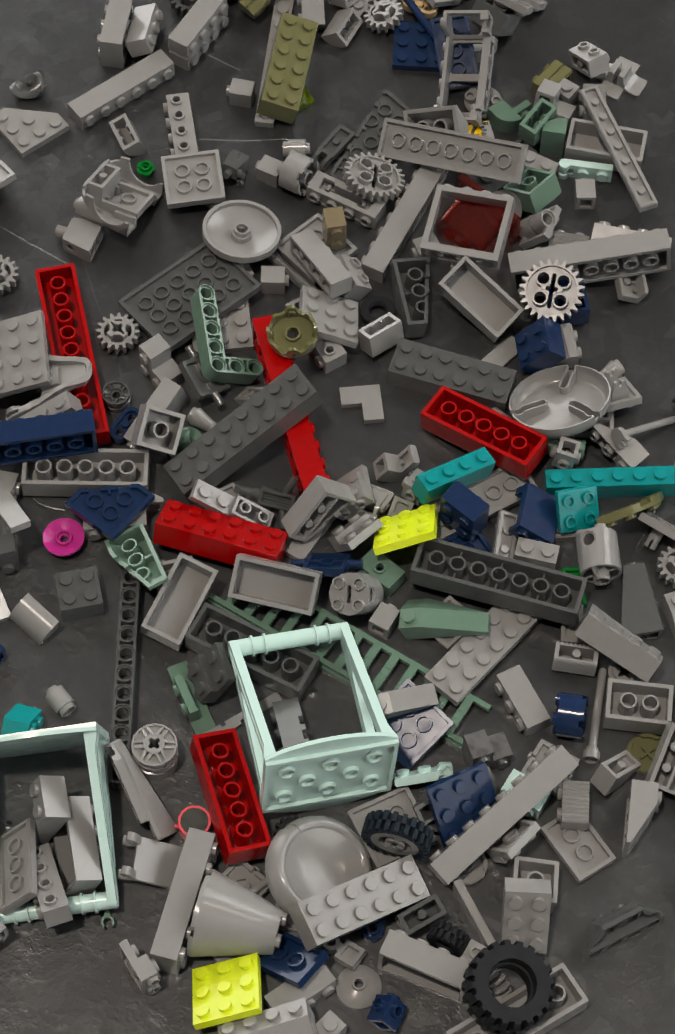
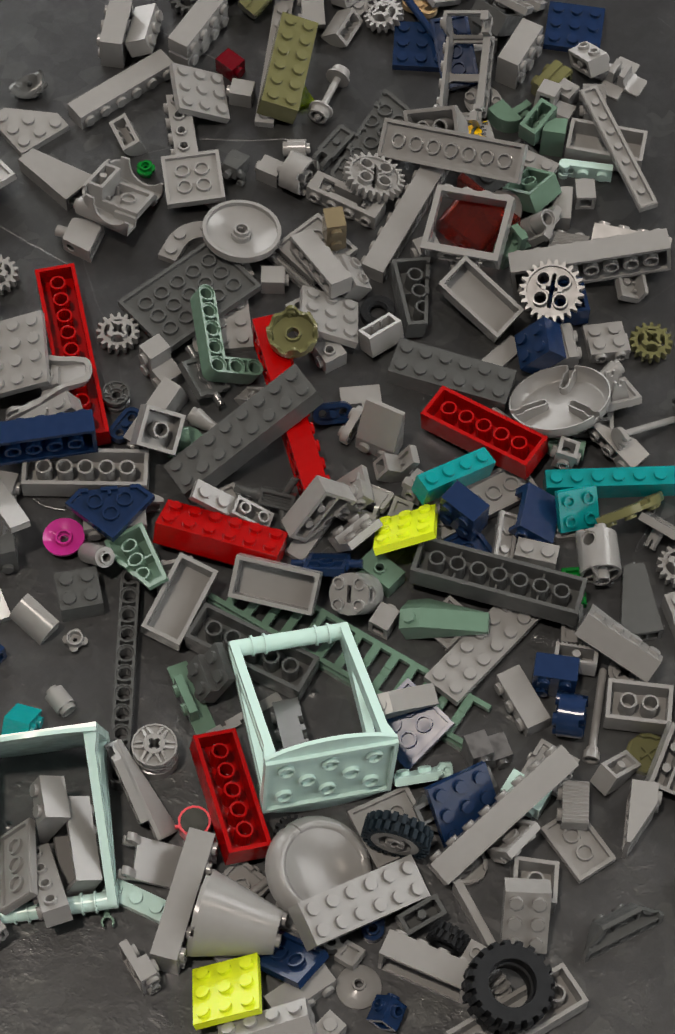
none -> light grey slope [18,148,91,211]
none -> light grey plate [62,628,88,652]
none -> light grey brick [78,542,115,568]
none -> light aqua plate [102,879,166,924]
none -> light grey plate [158,221,204,264]
none -> light grey plate [169,62,230,124]
none -> dark red brick [215,48,245,82]
none -> light grey piece [308,64,350,124]
none -> dark blue plate [312,401,352,425]
none -> light grey plate [338,405,363,445]
none -> light grey slope [355,397,405,458]
none -> sand green brick [492,223,531,270]
none -> light grey brick [495,18,544,89]
none -> dark blue brick [531,652,580,697]
none -> dark blue plate [543,1,605,52]
none -> light grey brick [547,186,573,230]
none -> light grey plate [582,321,631,363]
none -> olive gear [629,322,673,364]

